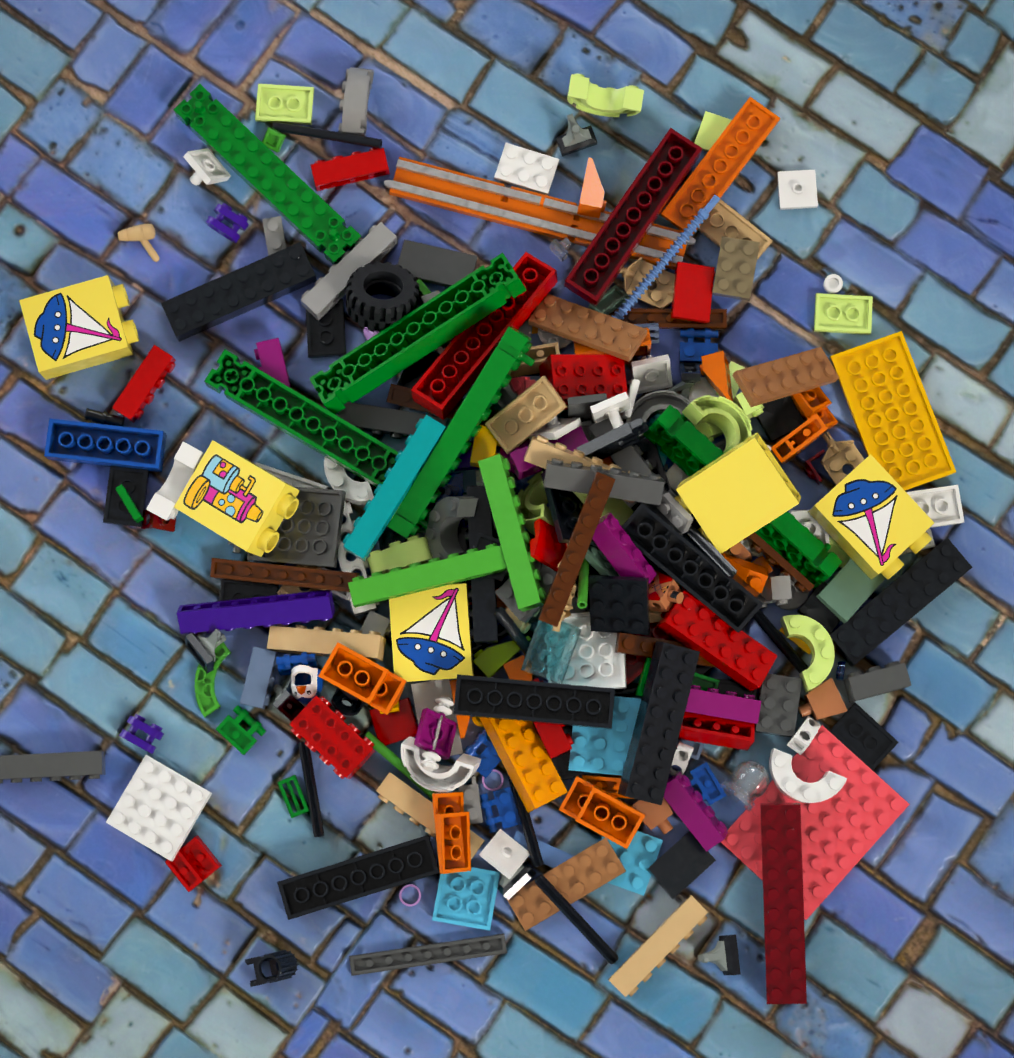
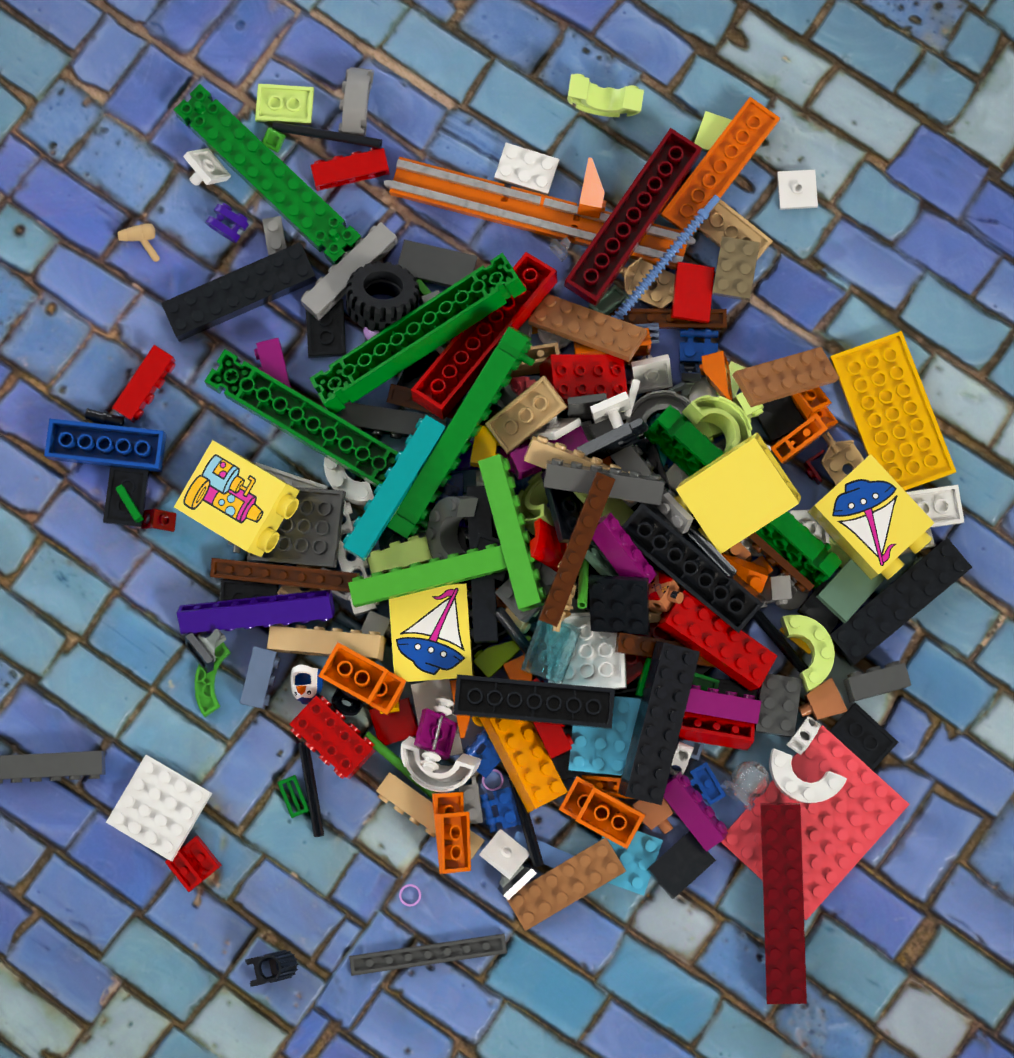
light yellow brick [19,275,139,380] -> none
dark purple brick [119,714,164,754] -> none
white brick [146,442,204,520] -> none
green plate [216,705,266,755] -> none
black piece [273,677,305,722] -> none
blue plate [276,652,318,676] -> none
black brick [277,835,440,920] -> none
medium azure plate [432,867,500,931] -> none
black axle [535,874,618,964] -> none
piece [556,114,597,156] -> none
tan brick [608,895,708,997] -> none
piece [698,935,741,975] -> none
yellowish green tile [814,293,873,335] -> none
white tile [823,274,843,294] -> none
clear blue tile [835,661,846,681] -> none

